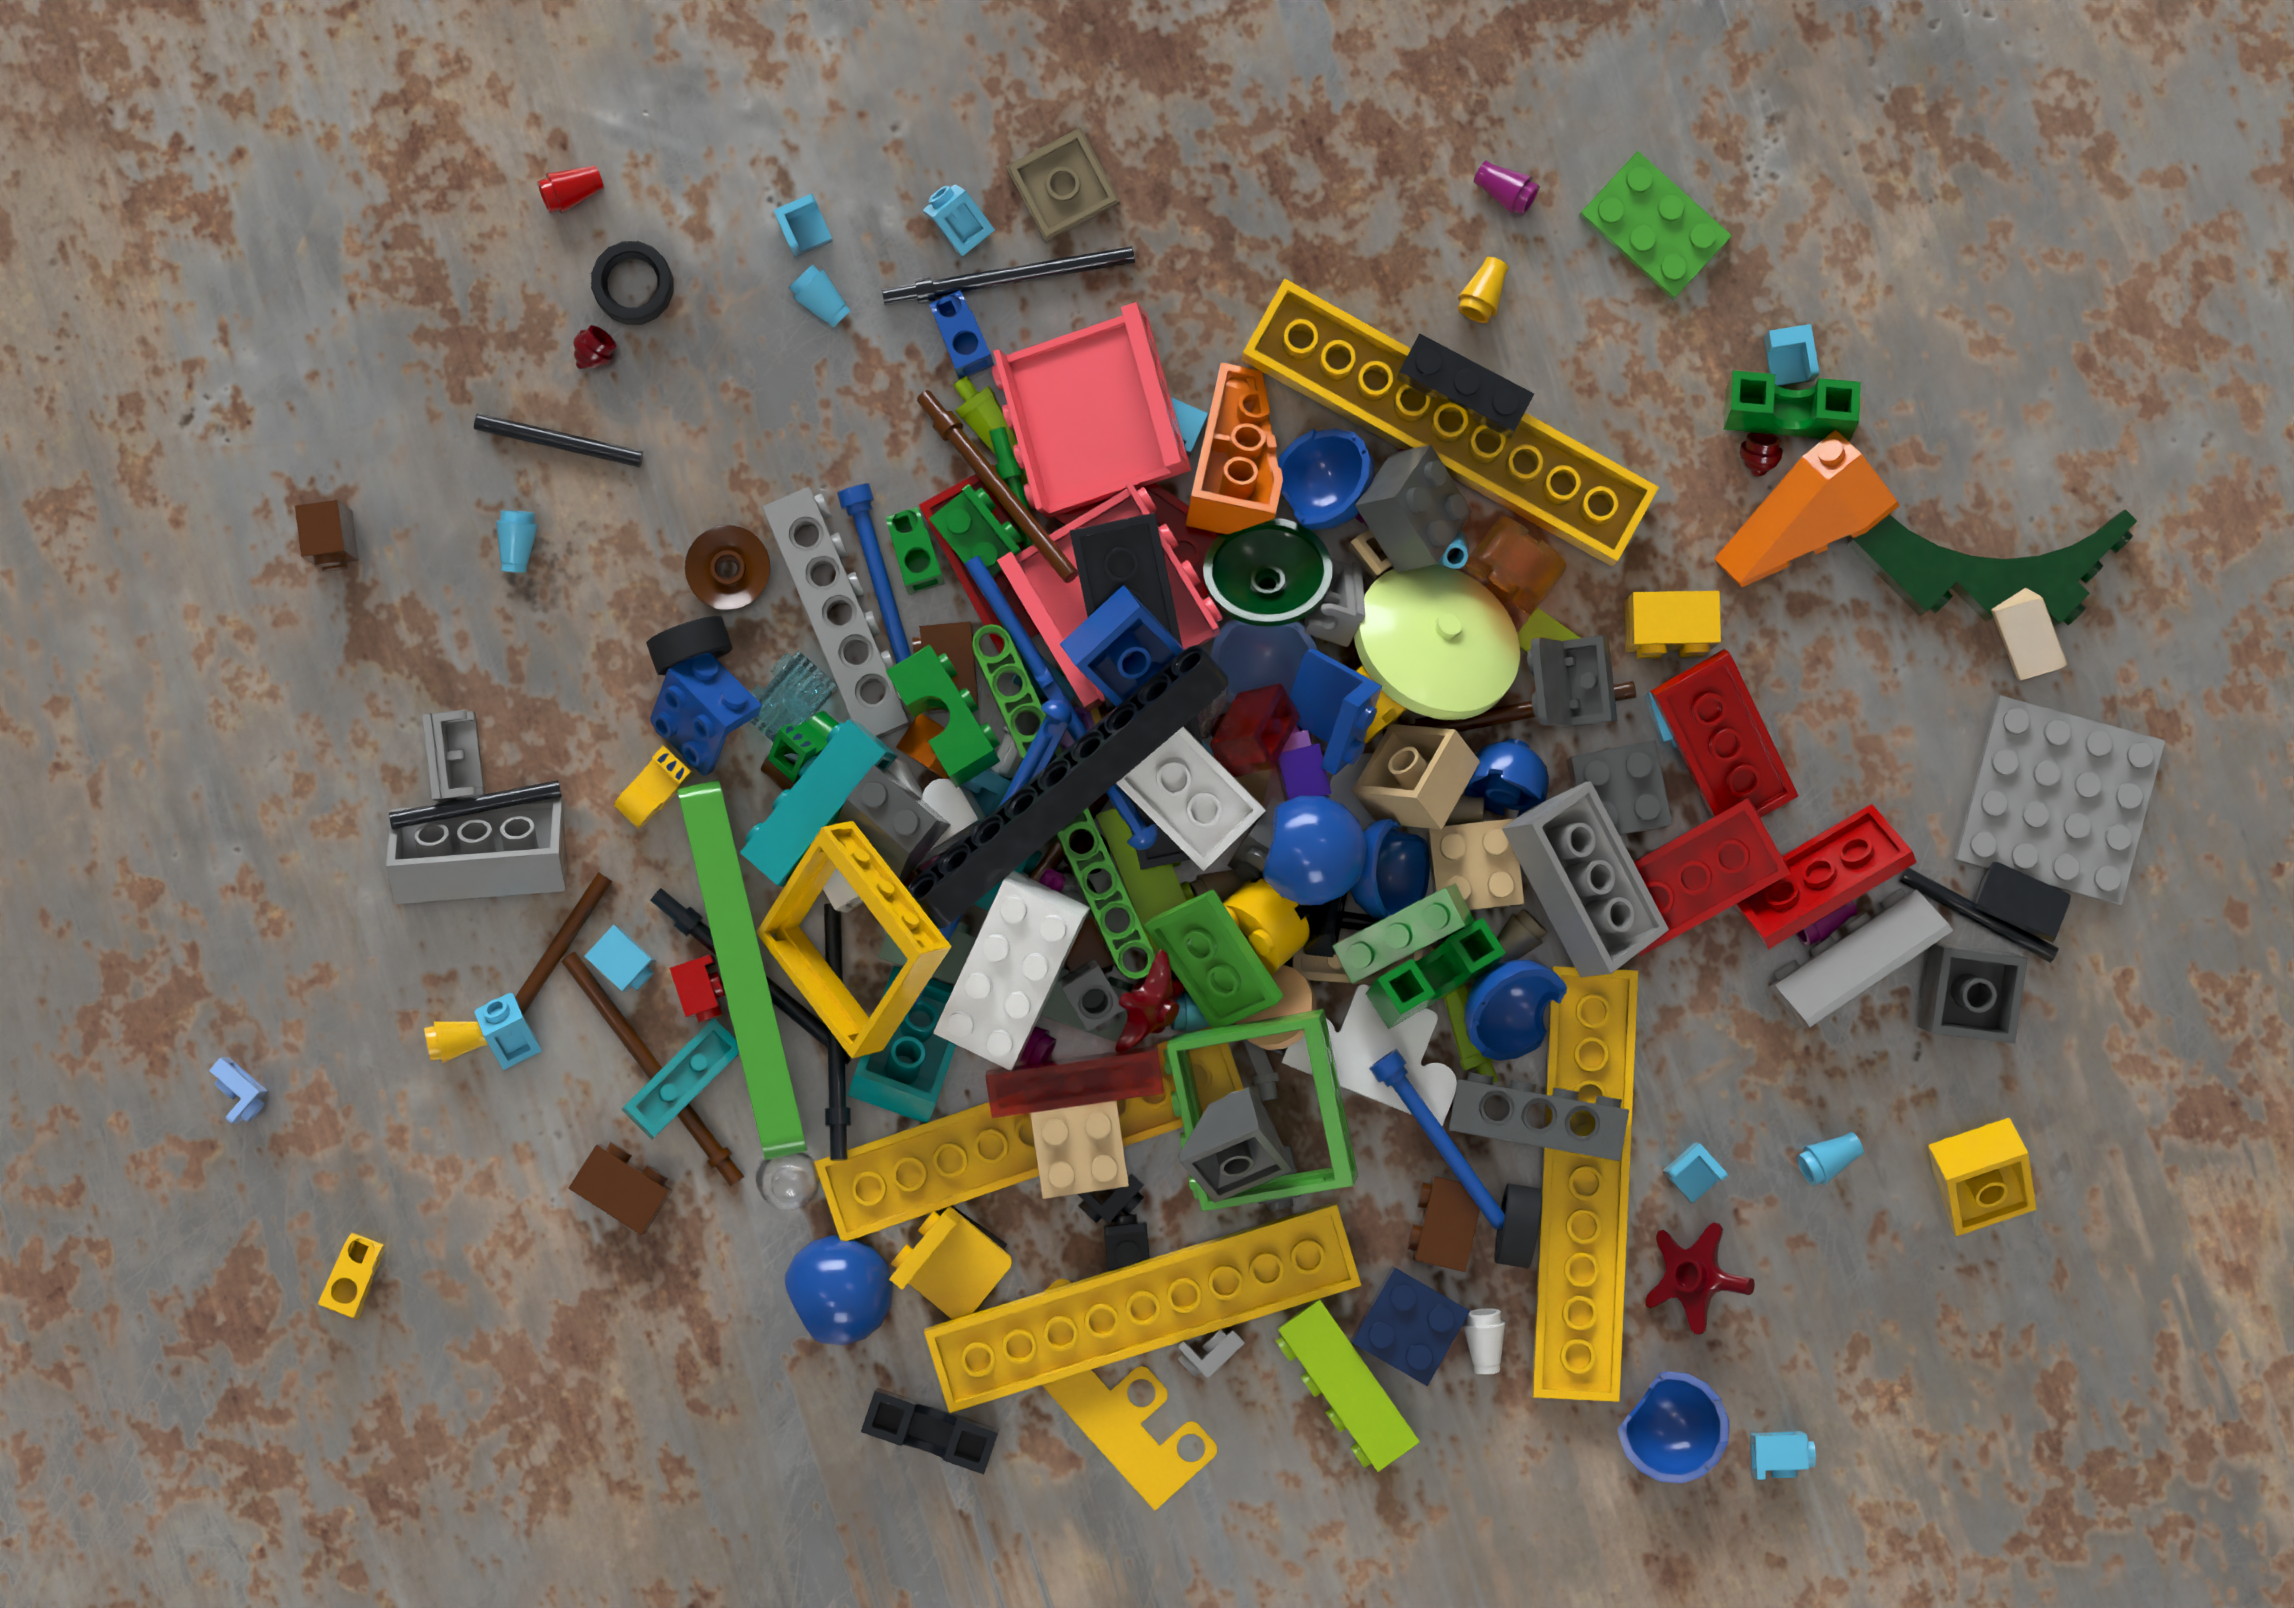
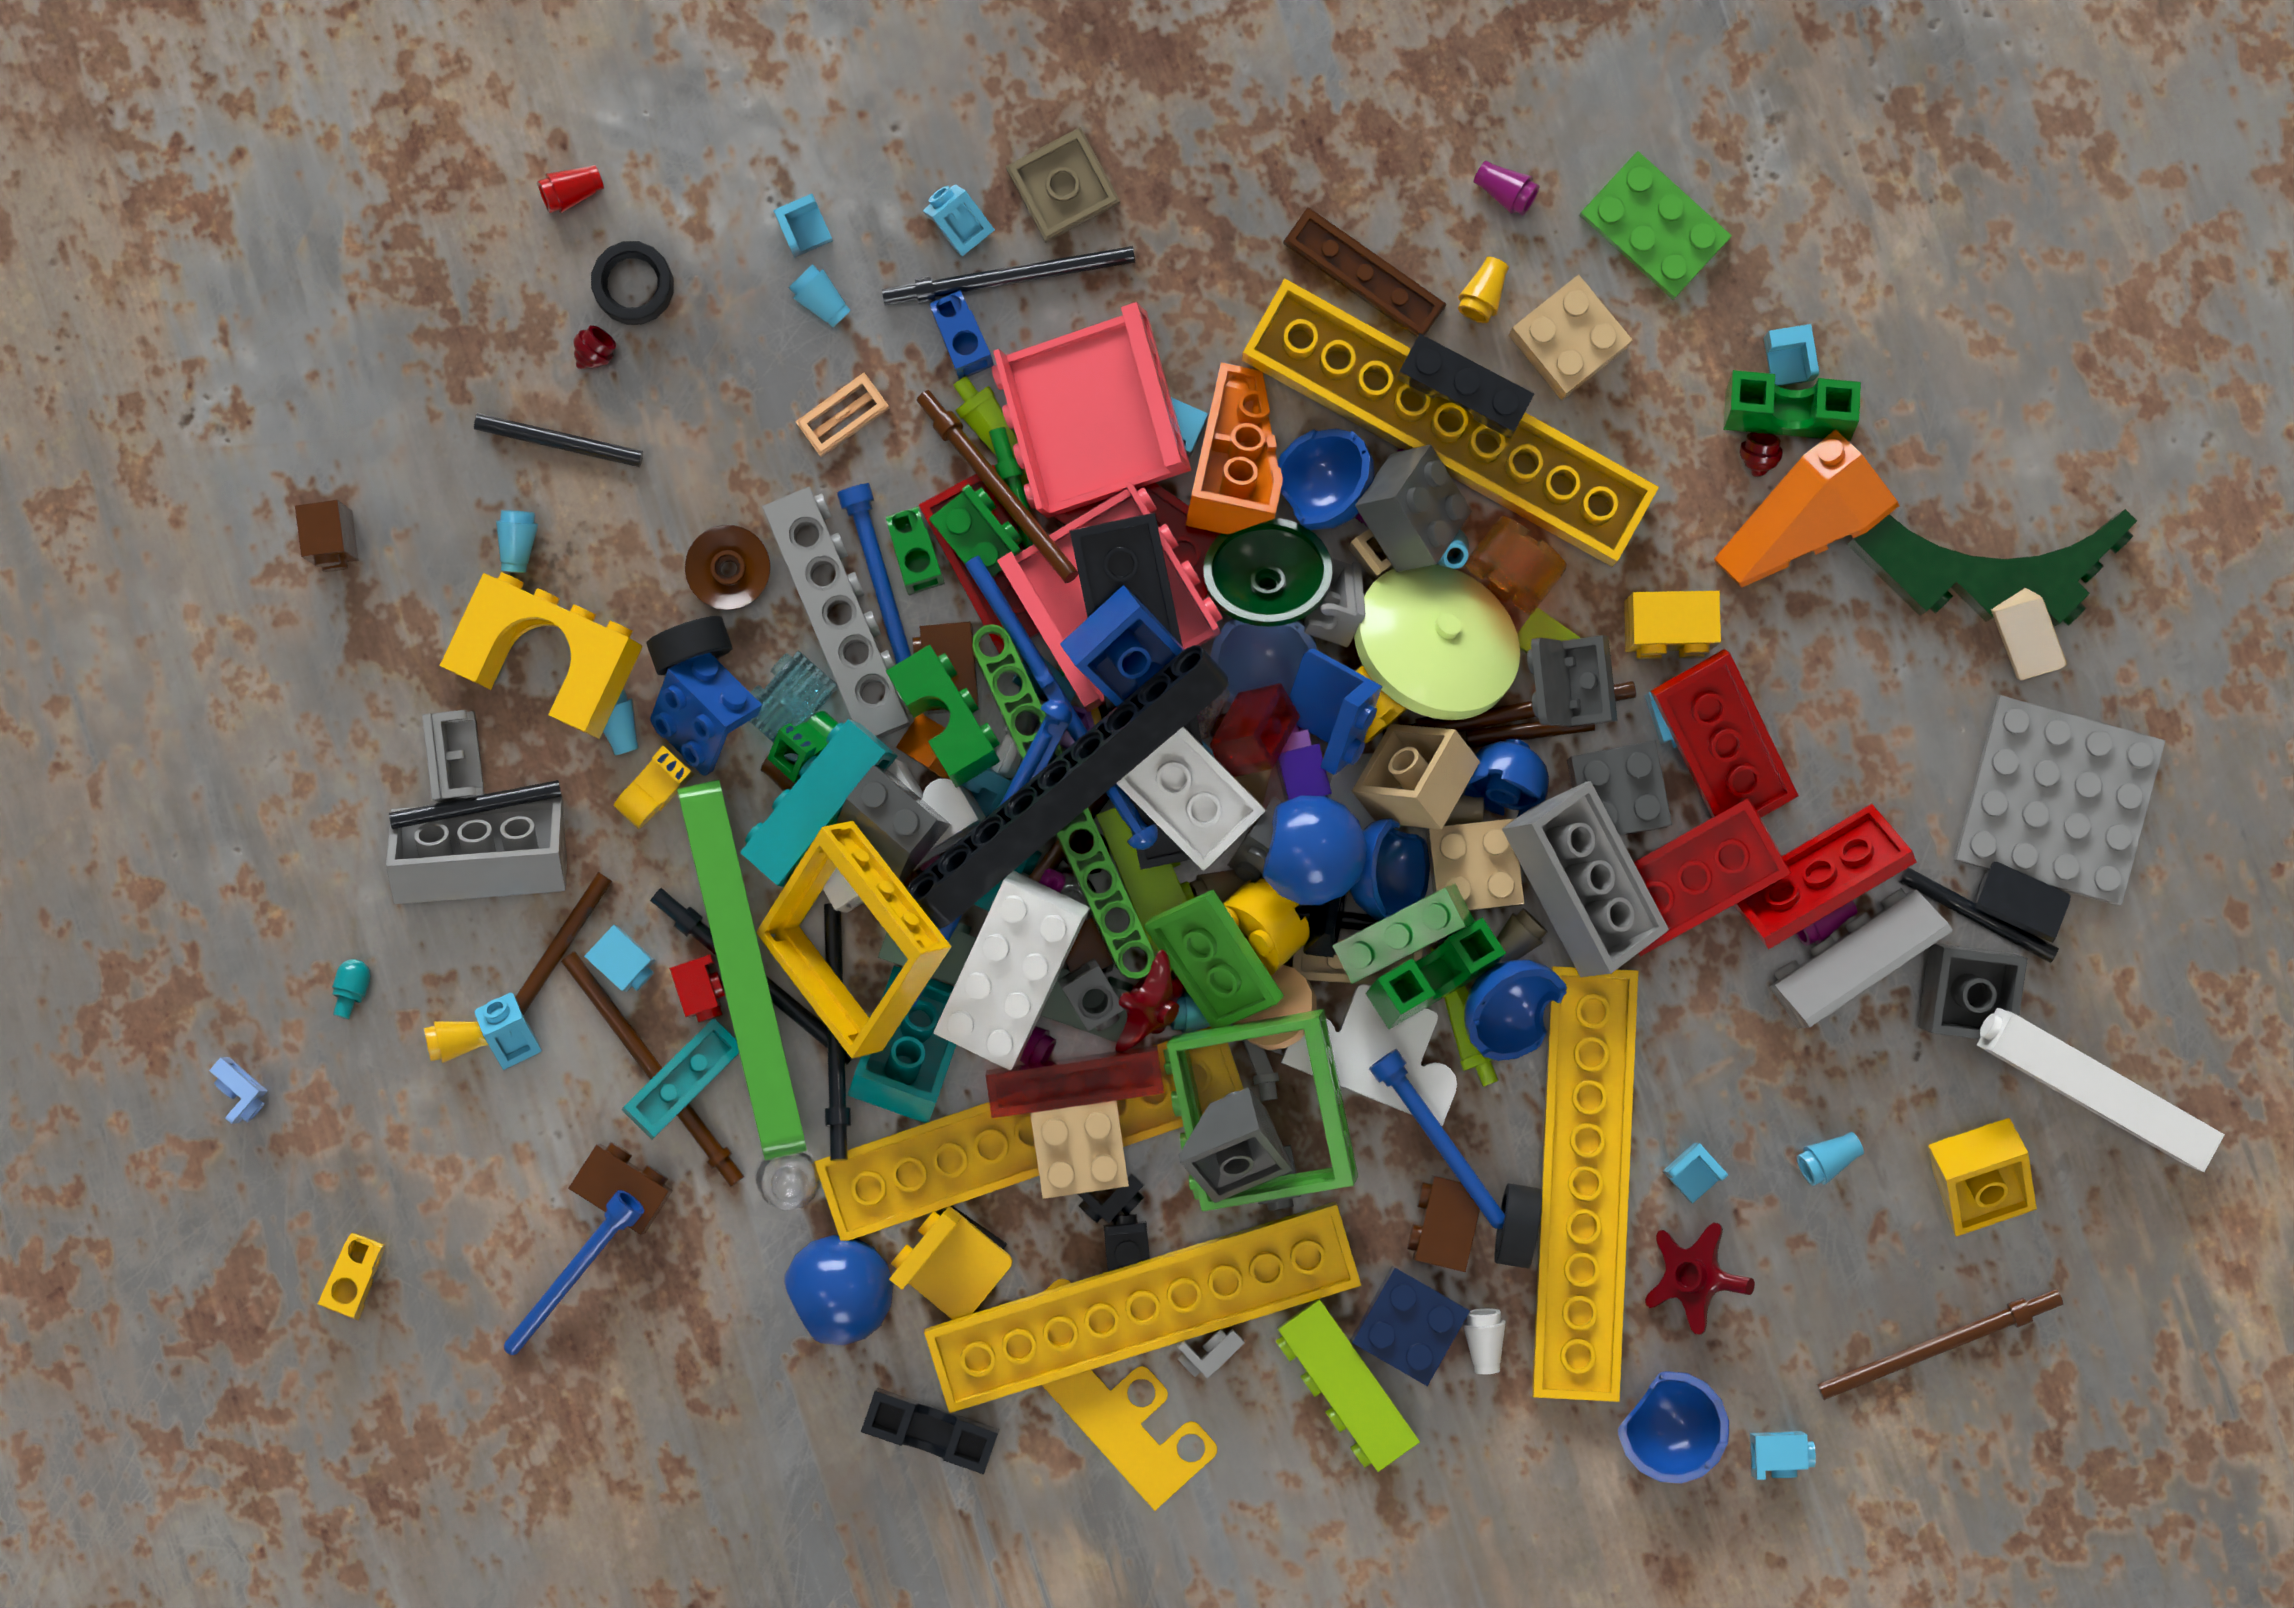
dark grey brick [1449,1072,1629,1161] -> none
none -> teal cylinder [332,959,371,1020]
none -> yellow arch [439,572,643,739]
none -> blue piece [504,1190,644,1355]
none -> medium azure cone [603,689,639,755]
none -> light nougat tile [795,372,890,457]
none -> reddish brown tile [1283,207,1447,337]
none -> reddish brown bar [1466,721,1595,747]
none -> tan brick [1508,274,1633,401]
none -> reddish brown bar [1817,1289,2064,1400]
none -> white brick [1976,1008,2225,1172]

